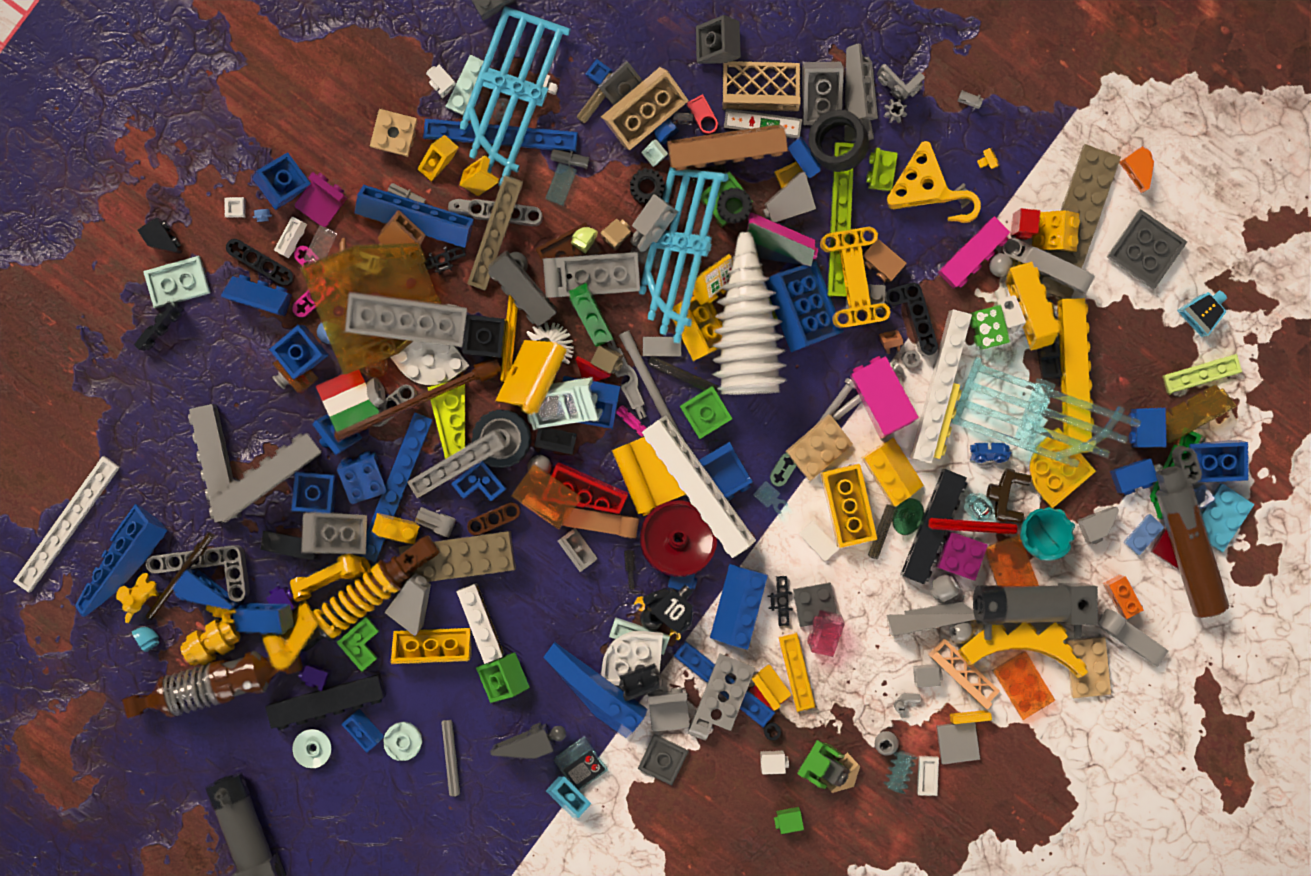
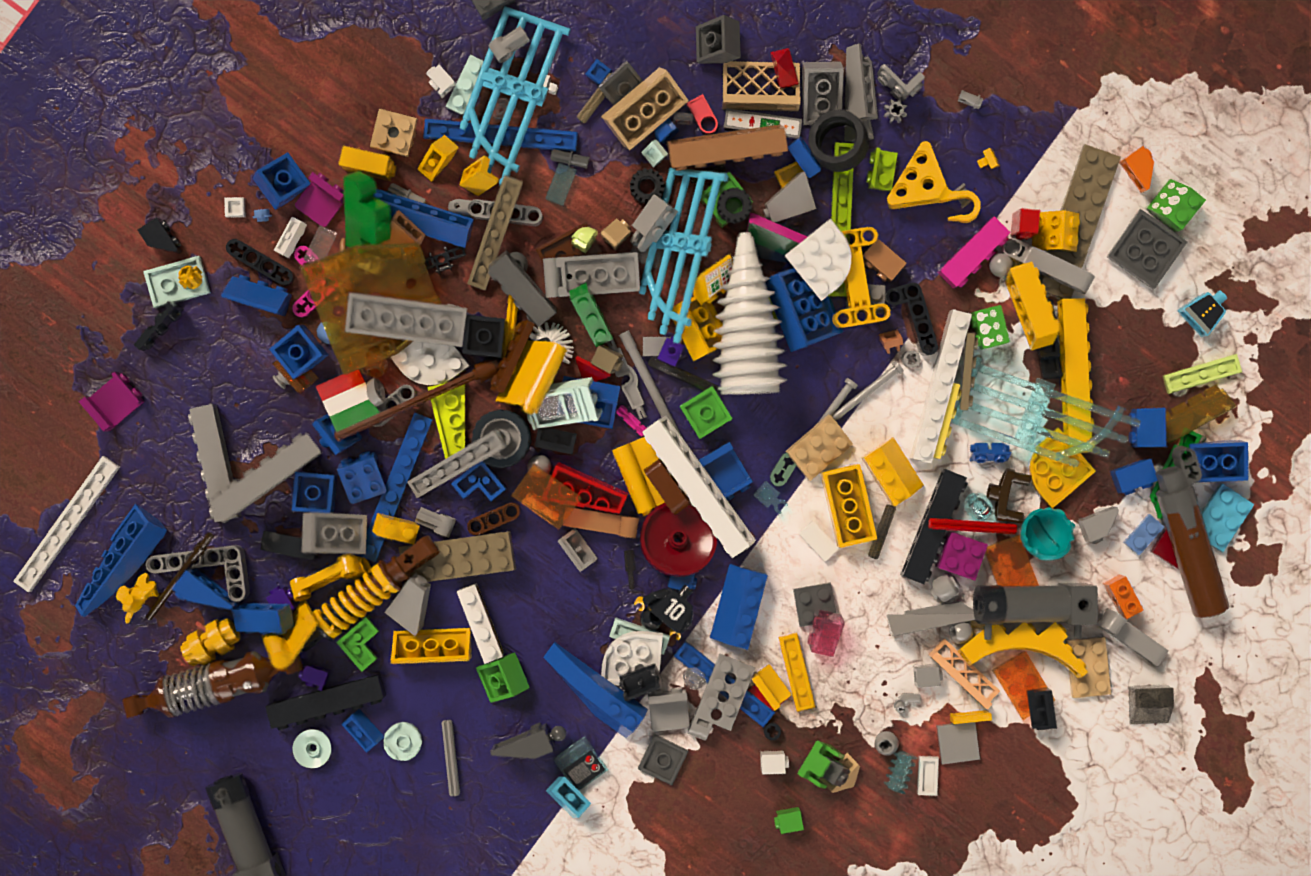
medium azure piece [132,627,159,652] -> none
yellow plate [206,605,236,623] -> none
black piece [768,576,793,626] -> none
dark pink slope [850,356,919,439] -> none
clear green dish [892,498,924,535] -> none
white torso [993,288,1026,334] -> none
medium blue plate [1195,484,1215,510] -> none
none -> magenta panel [79,372,145,431]
none -> yellow gear [178,265,203,289]
none -> yellow brick [339,146,396,181]
none -> green brick [344,171,391,253]
none -> light grey piece [488,26,530,63]
none -> reddish brown plate [490,320,535,393]
none -> reddish brown beam [644,459,691,515]
none -> dark purple brick [657,335,685,367]
none -> clear plate [683,667,706,690]
none -> red slope [770,48,799,89]
none -> white plate [785,219,852,301]
none -> dark tan plate [960,333,978,411]
none -> black hinge [1026,687,1057,730]
none -> clear smoke slope [1128,684,1174,724]
none -> bright green slope [1146,179,1206,232]

